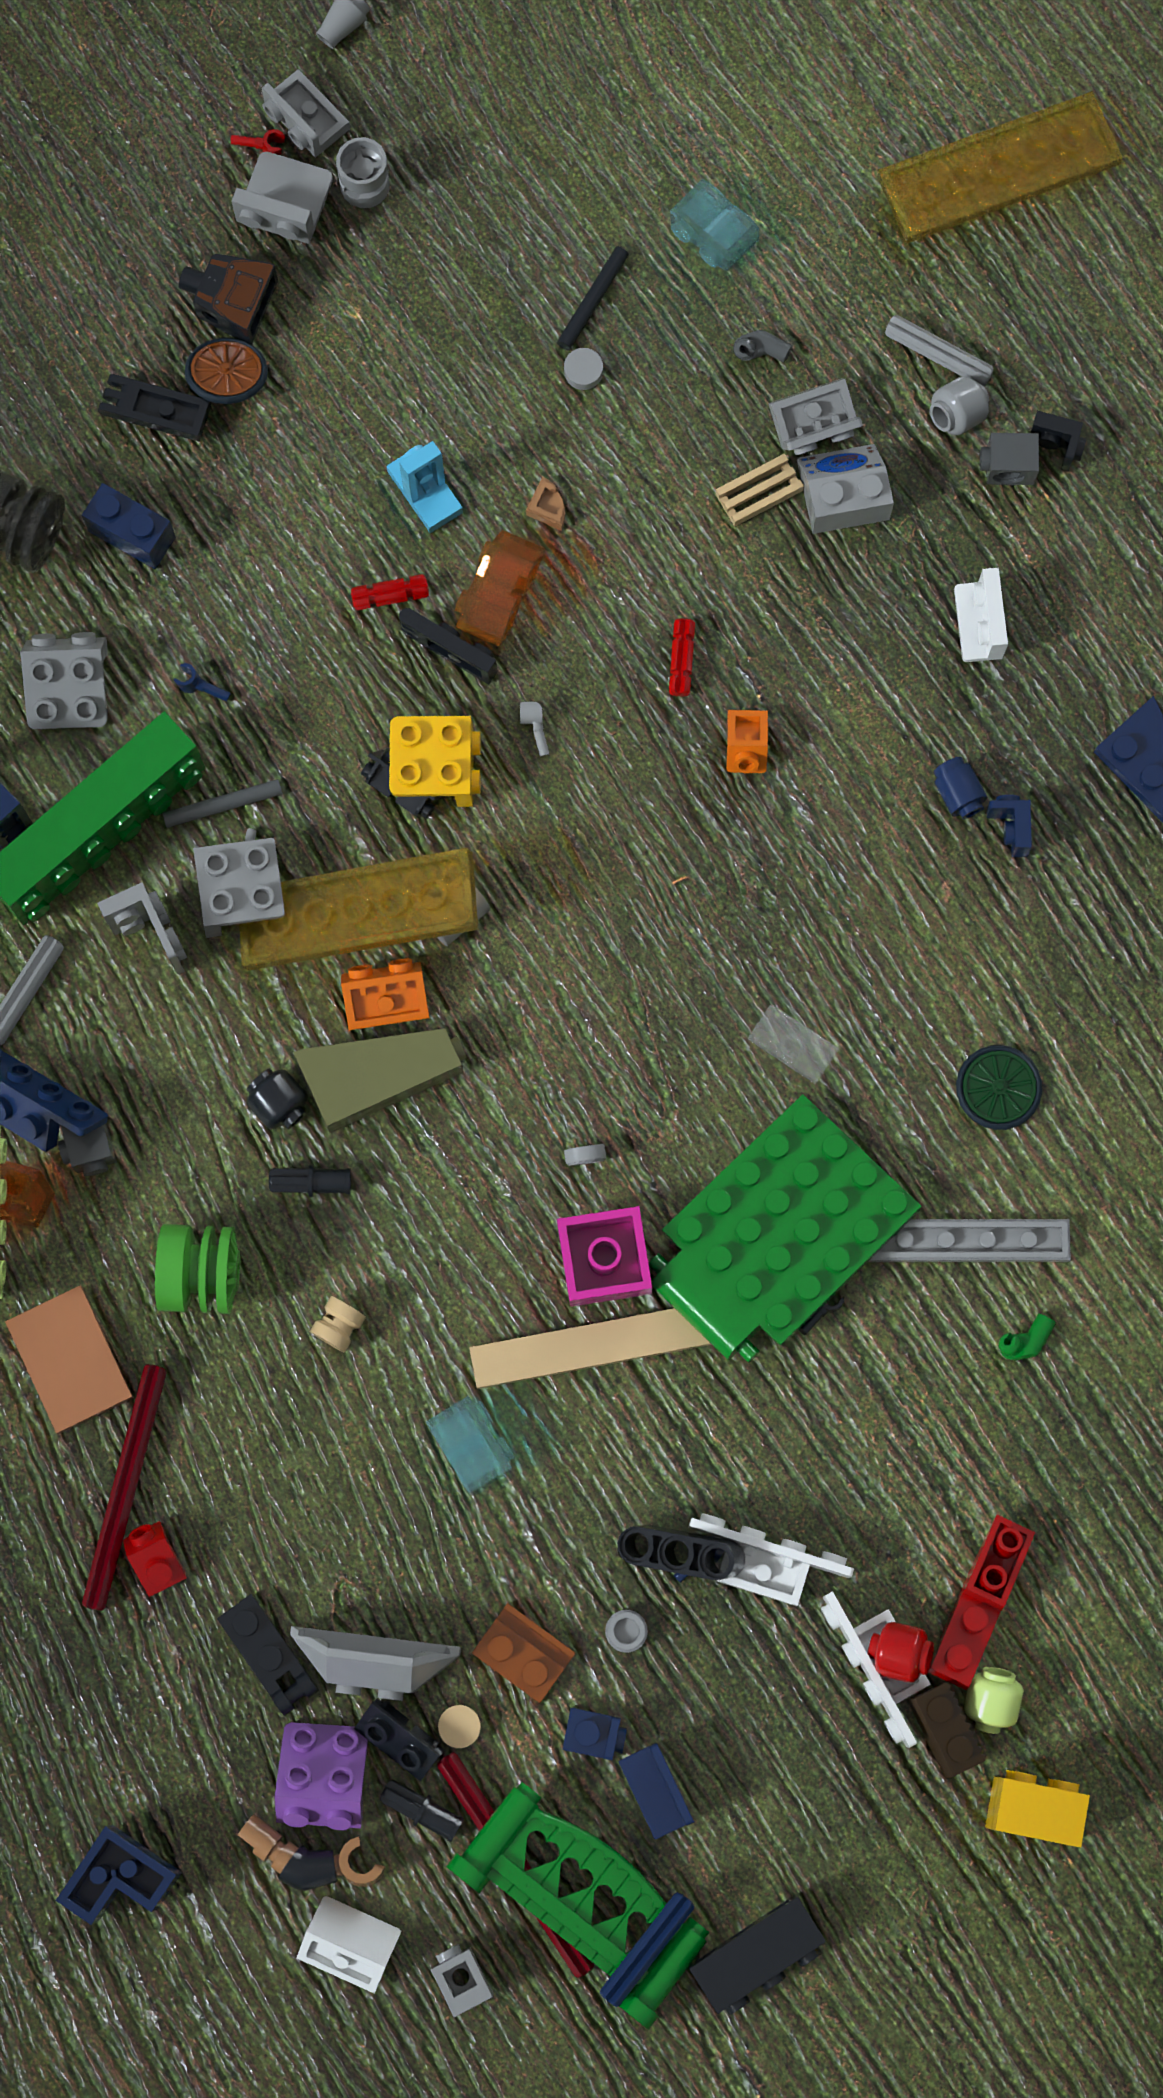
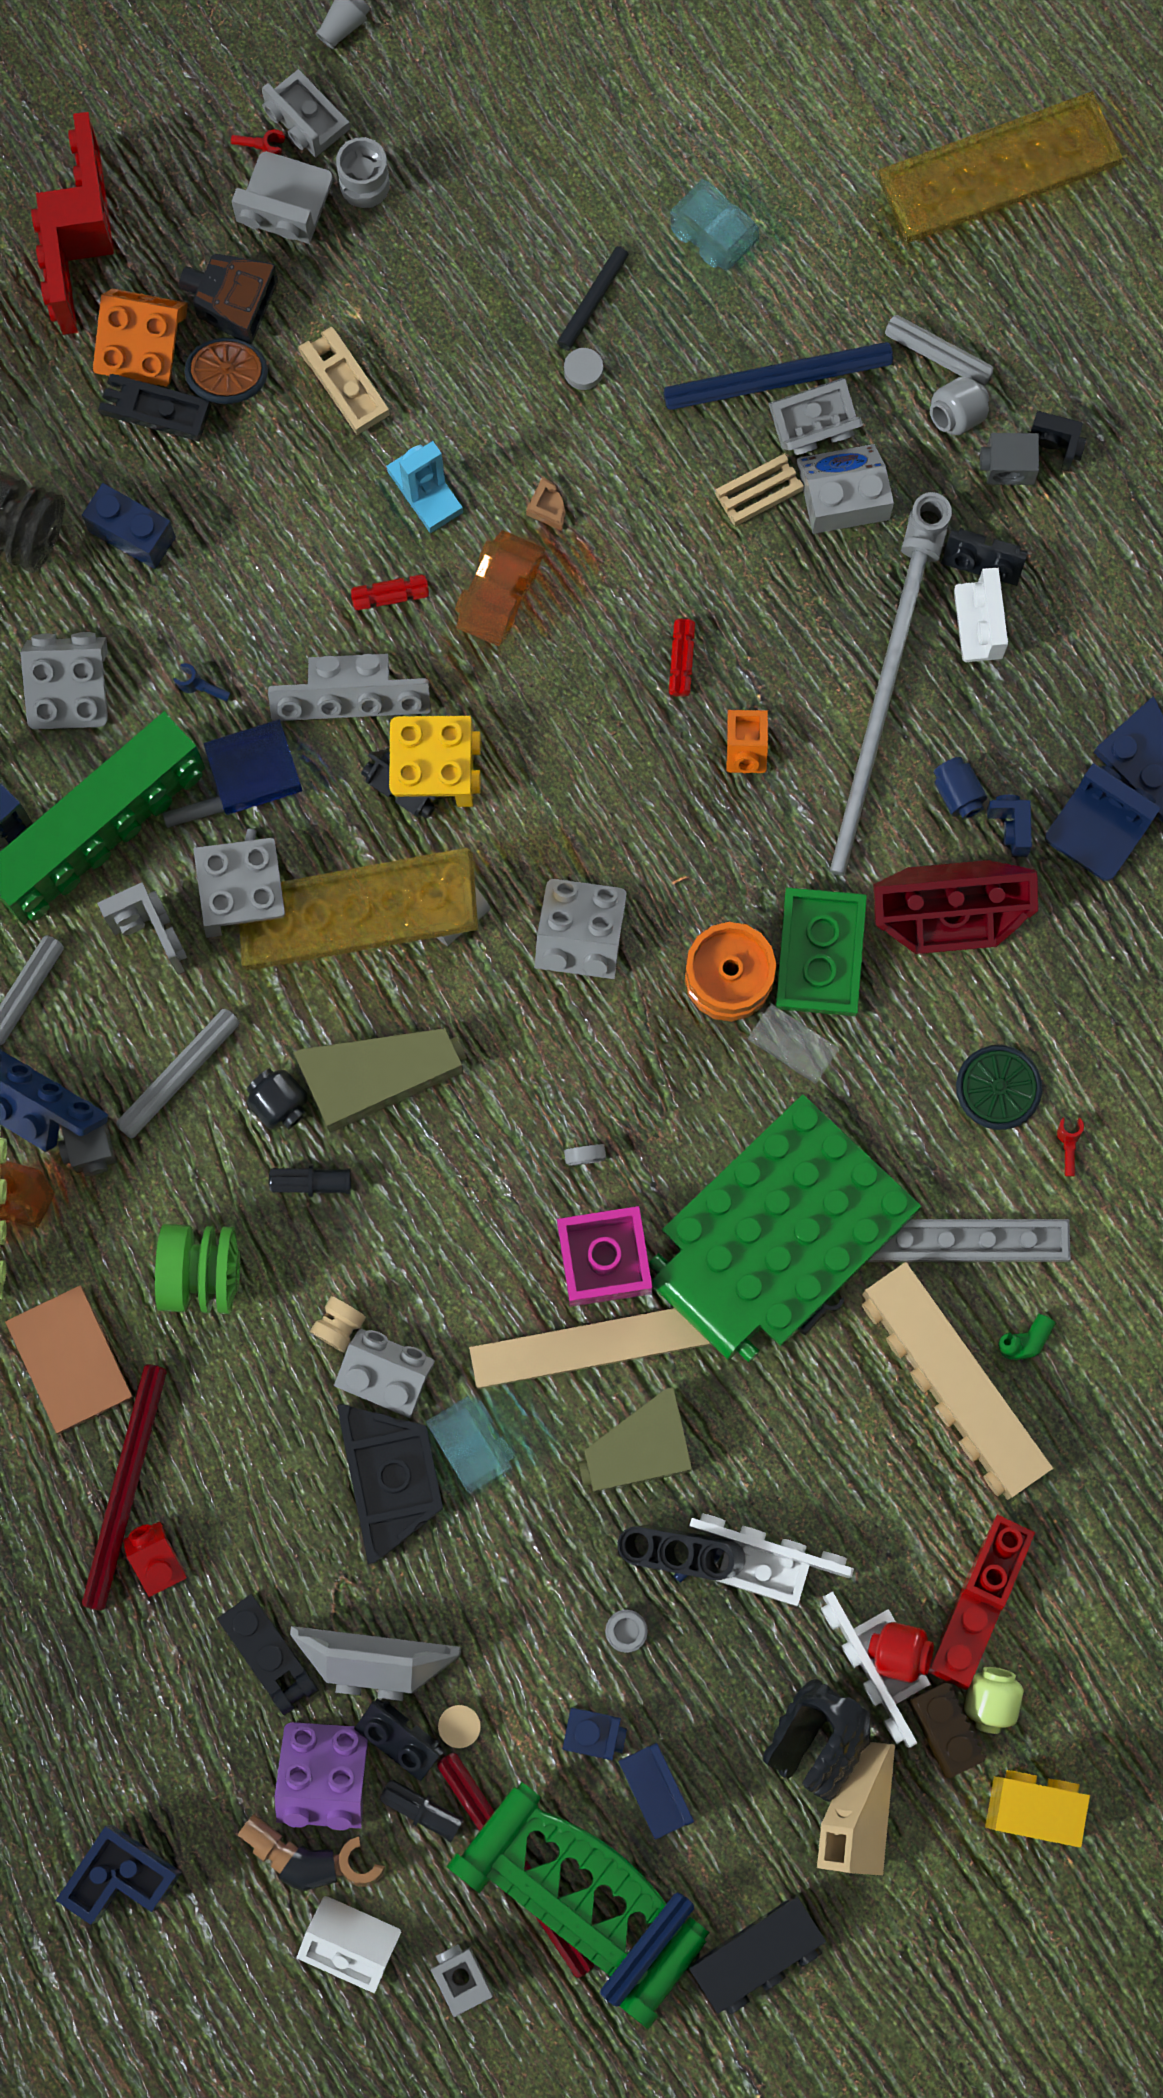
orange bracket [341,958,429,1030] -> none
black hinge [399,608,497,685] -> none
dark orange plate [472,1603,576,1703] -> none
light grey hand [520,702,549,757] -> none
dark grey arm [733,330,793,363] -> none
none -> red bracket [31,112,114,335]
none -> orange bracket [93,288,188,387]
none -> light grey axle [116,1008,240,1138]
none -> clear blue tile [203,719,303,815]
none -> light grey bracket [268,654,431,721]
none -> tan plate [298,327,390,435]
none -> light grey bracket [334,1329,435,1418]
none -> black wing [337,1404,443,1565]
none -> light grey bracket [534,879,627,979]
none -> olive slope [578,1387,692,1494]
none -> dark blue axle [663,342,893,410]
none -> orange wheel [685,922,776,1022]
none -> black piece [763,1679,871,1802]
none -> green plate [775,887,867,1016]
none -> tan slope [817,1742,895,1875]
none -> flat silver piece [829,492,952,876]
none -> tan brick [862,1262,1053,1500]
none -> dark red wedge [873,860,1038,954]
none -> black hinge [941,528,1028,586]
none -> dark blue bracket [1045,763,1161,881]
none -> red hand [1057,1117,1084,1177]

